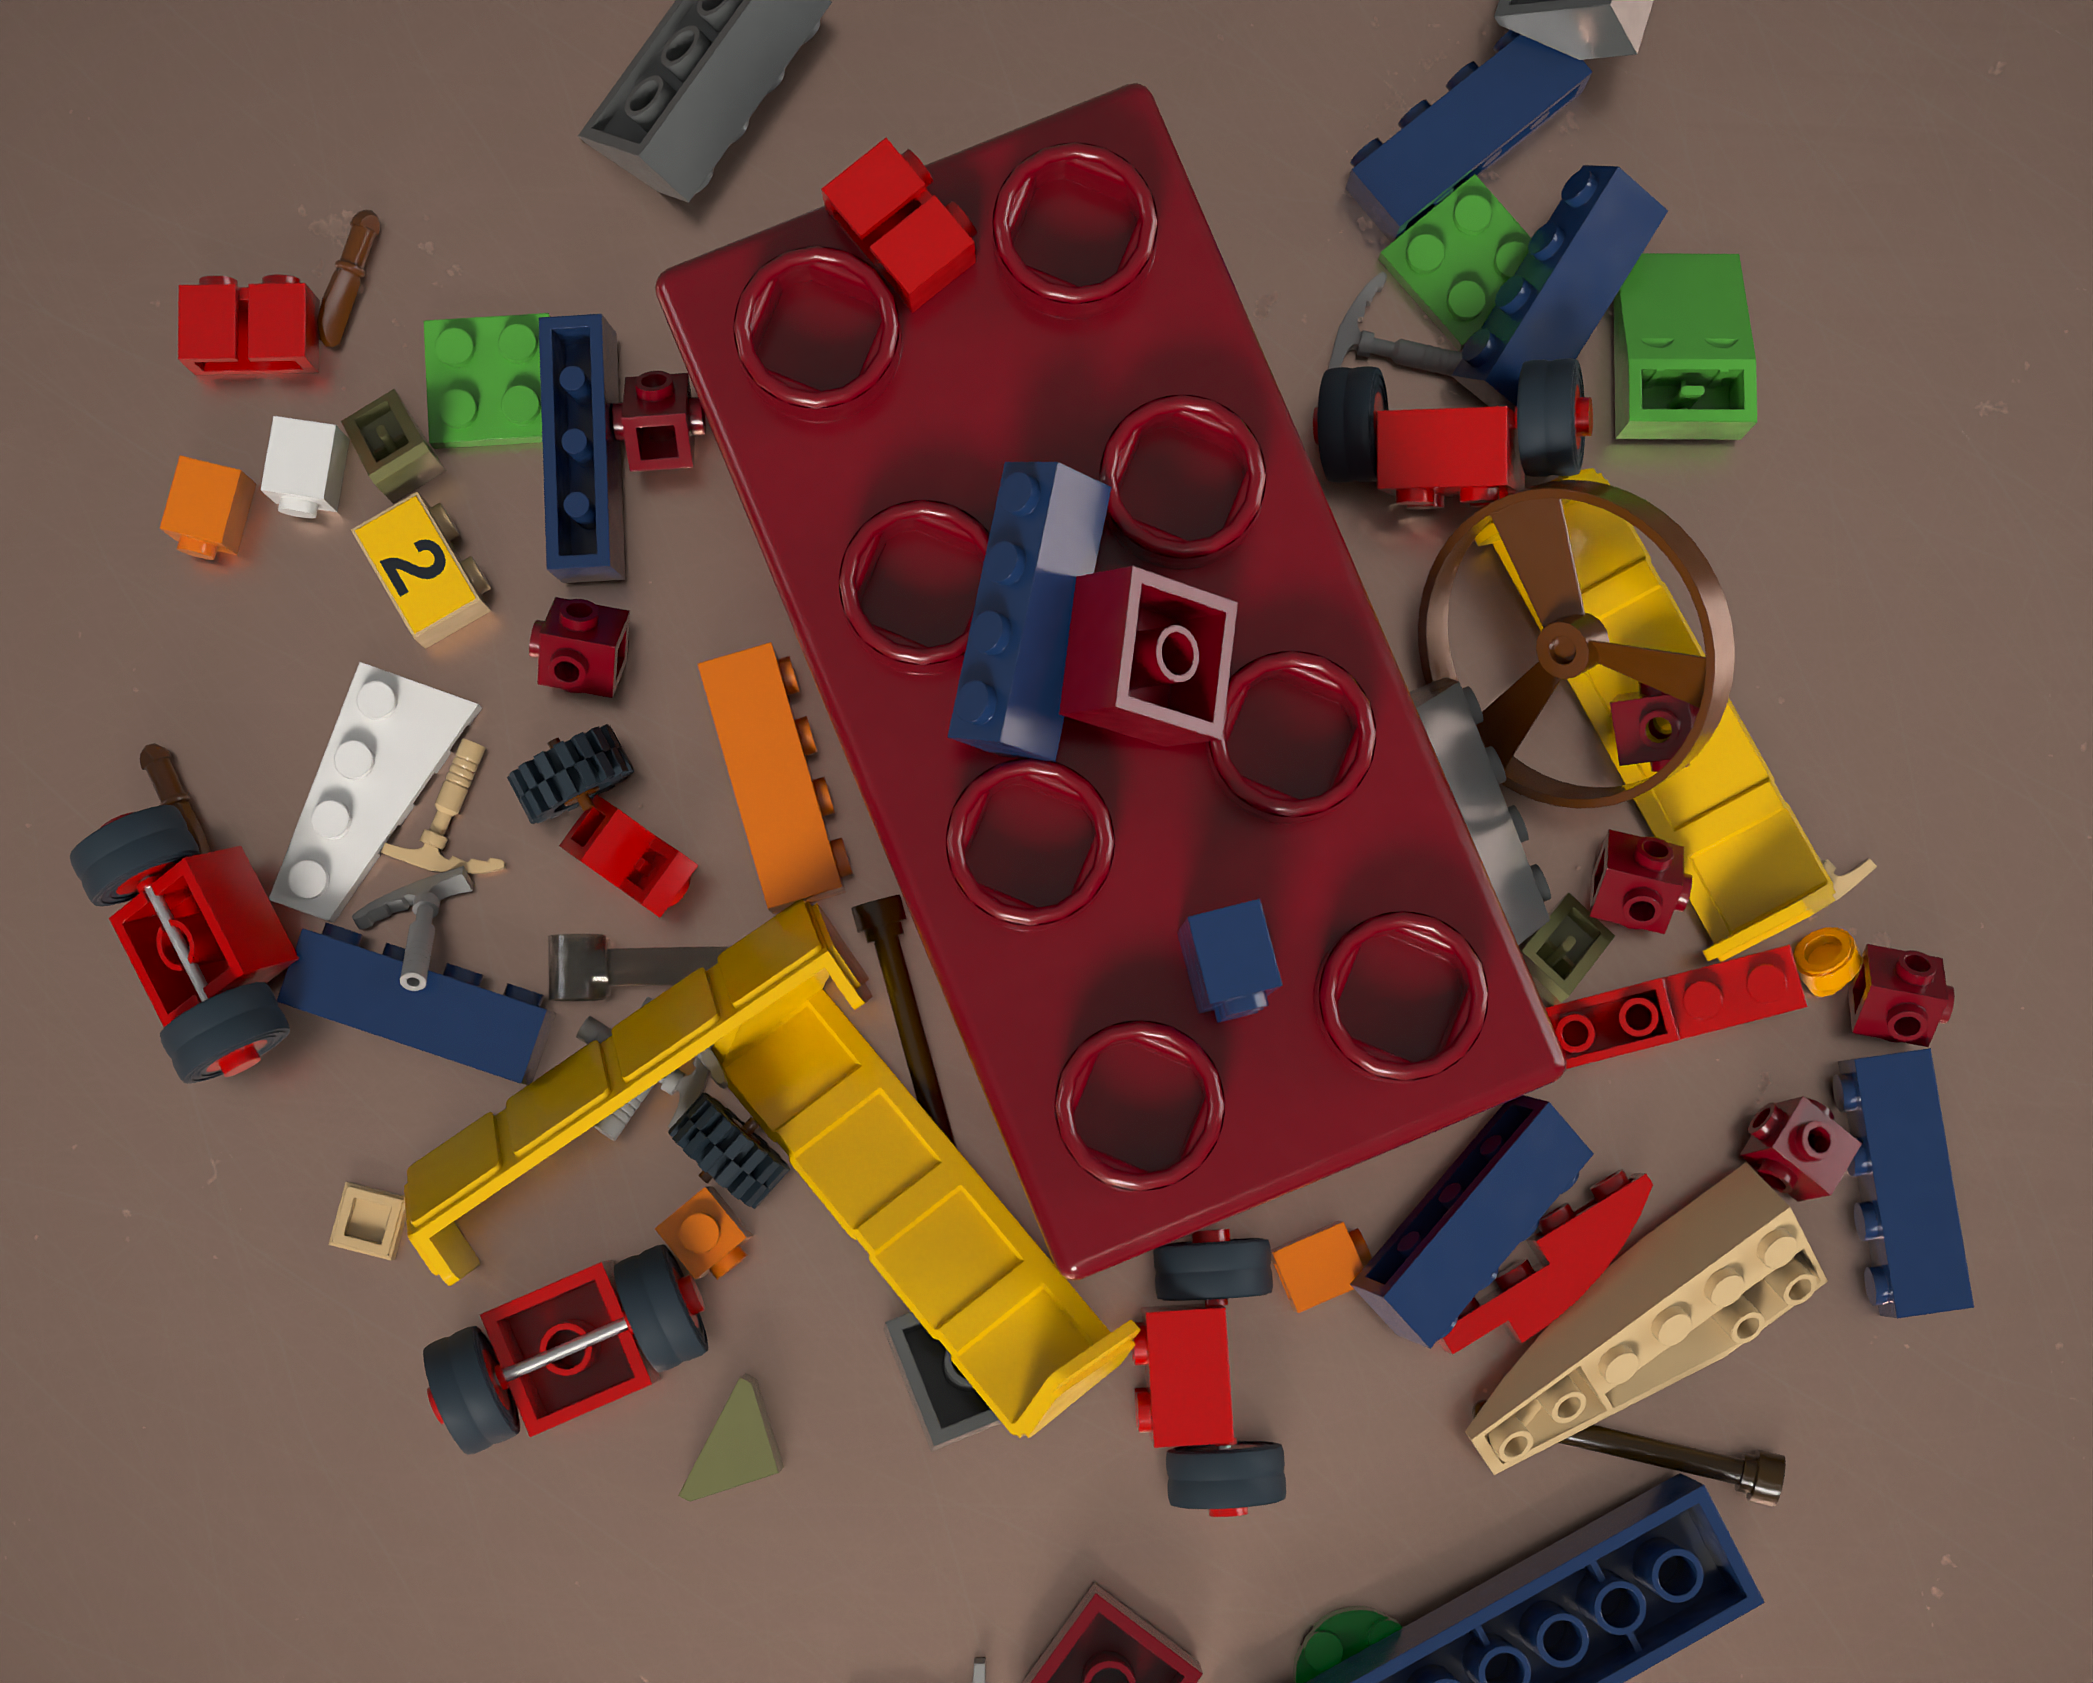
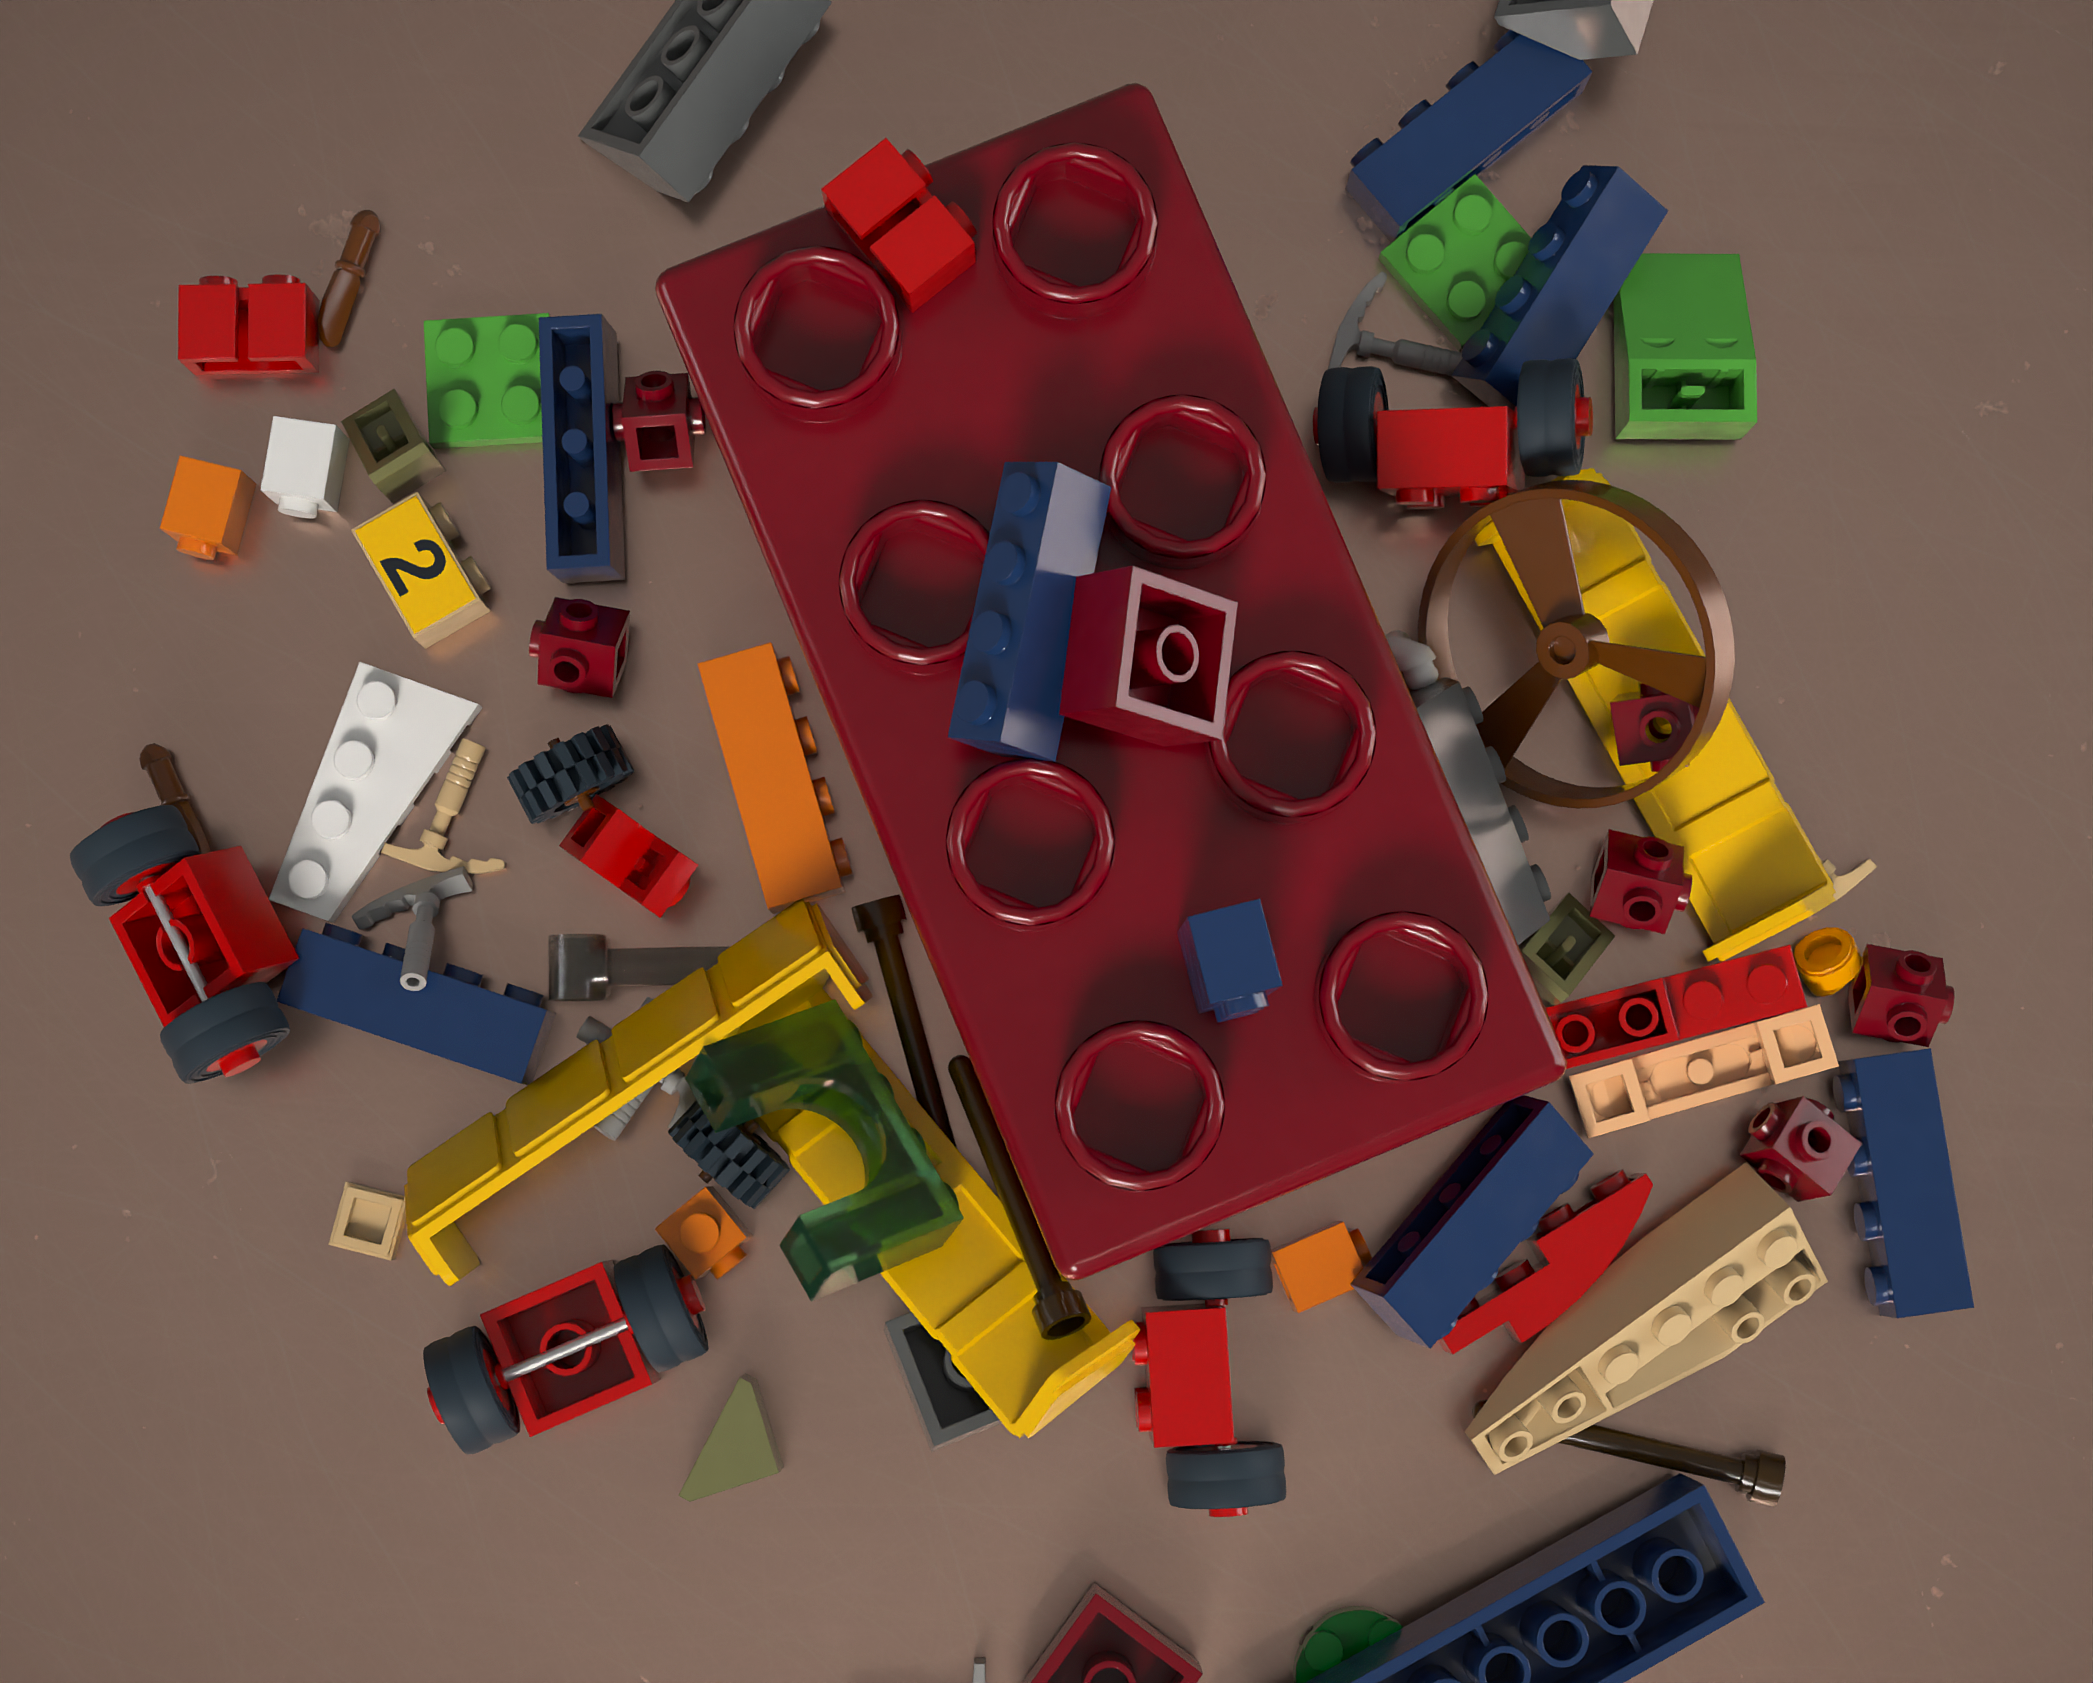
none -> clear green arch [685,999,964,1302]
none -> dark brown piece [948,1055,1091,1340]
none -> white arm [1386,630,1439,690]
none -> light nougat slope [1568,1004,1839,1138]

